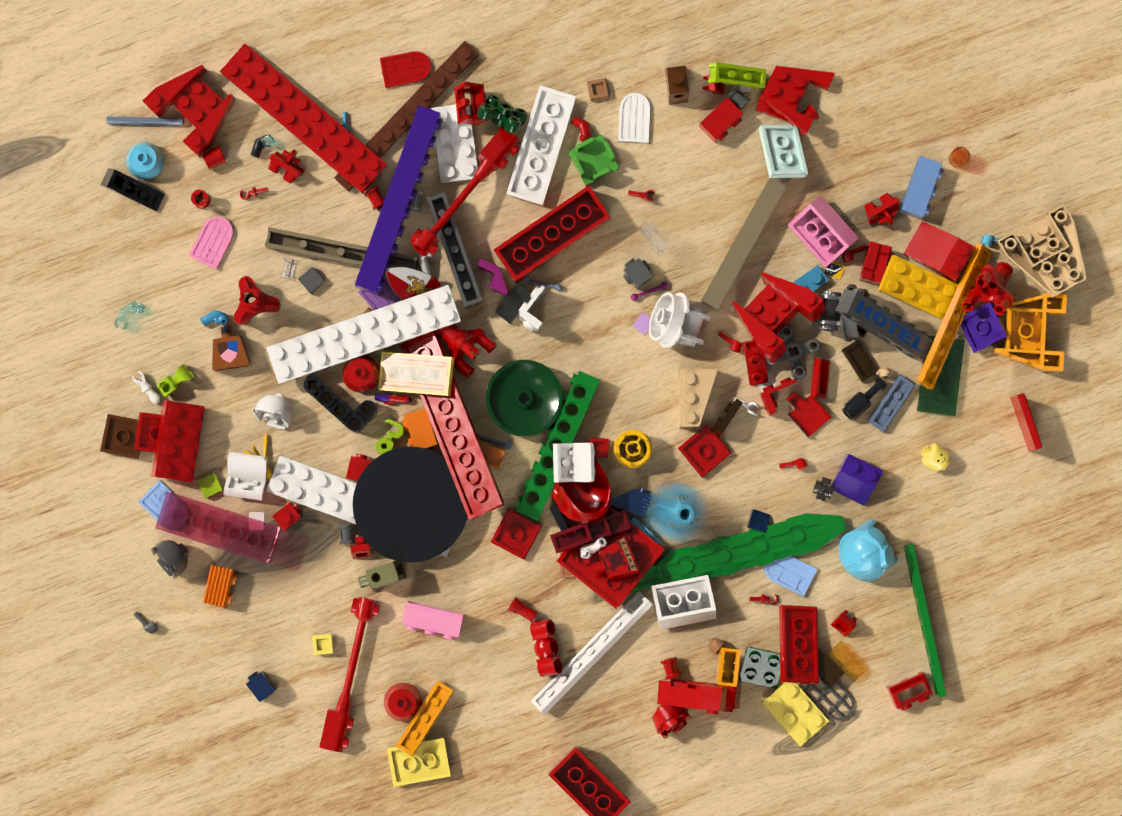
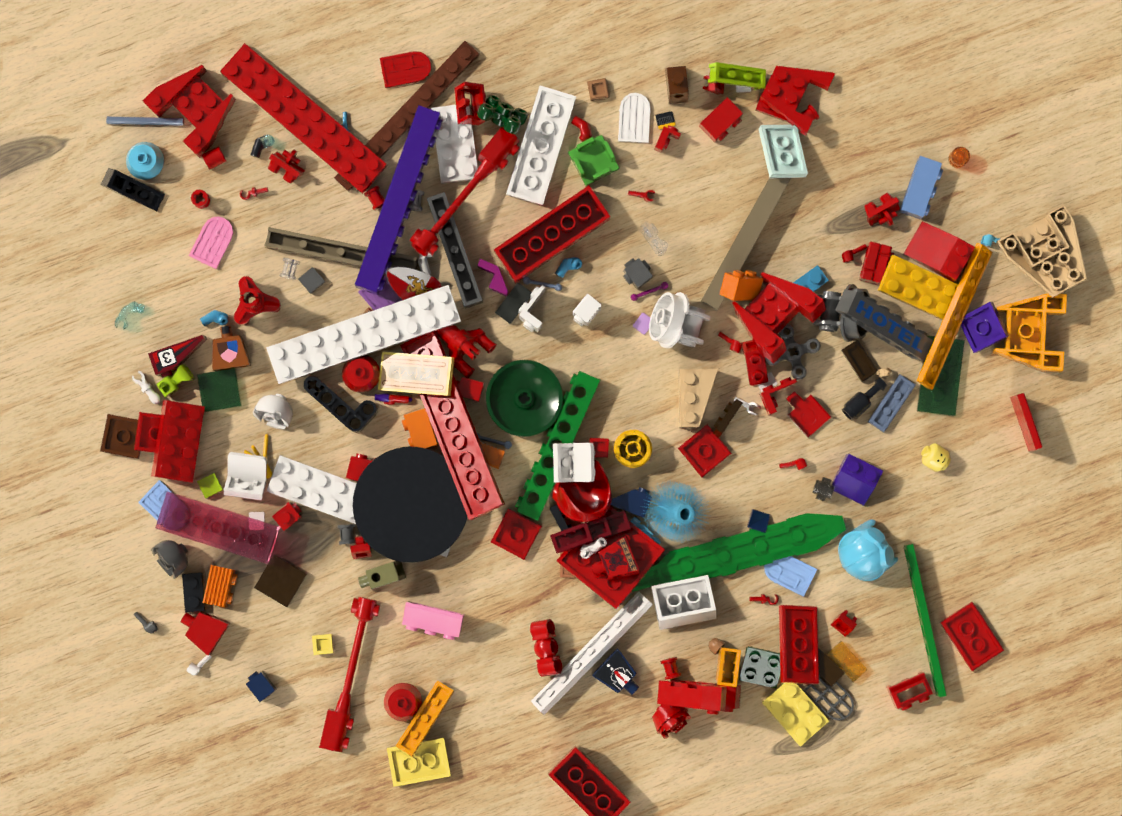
lime leg [376,419,405,454] -> none
red pin [508,597,538,622] -> none
dark grey bush [725,86,751,110] -> none
bright pink slope [788,196,859,268] -> none
red tile [810,358,830,399] -> none
sticker [824,261,846,280] -> none
red wheel [962,262,1015,315] -> none
none -> slope [148,335,207,378]
none -> red torso [180,612,230,656]
none -> black plate [182,572,205,613]
none -> white hand [187,655,211,675]
none -> clear green tile [197,368,242,412]
none -> dark brown tile [254,555,307,607]
none -> red brick [456,377,484,402]
none -> dark azure arm [555,257,582,278]
none -> white brick [573,294,601,326]
none -> torso [592,648,639,695]
none -> red bracket [654,125,681,153]
none -> black sticker [655,111,675,129]
none -> orange brick [719,270,763,301]
none -> red tile [939,602,1004,671]

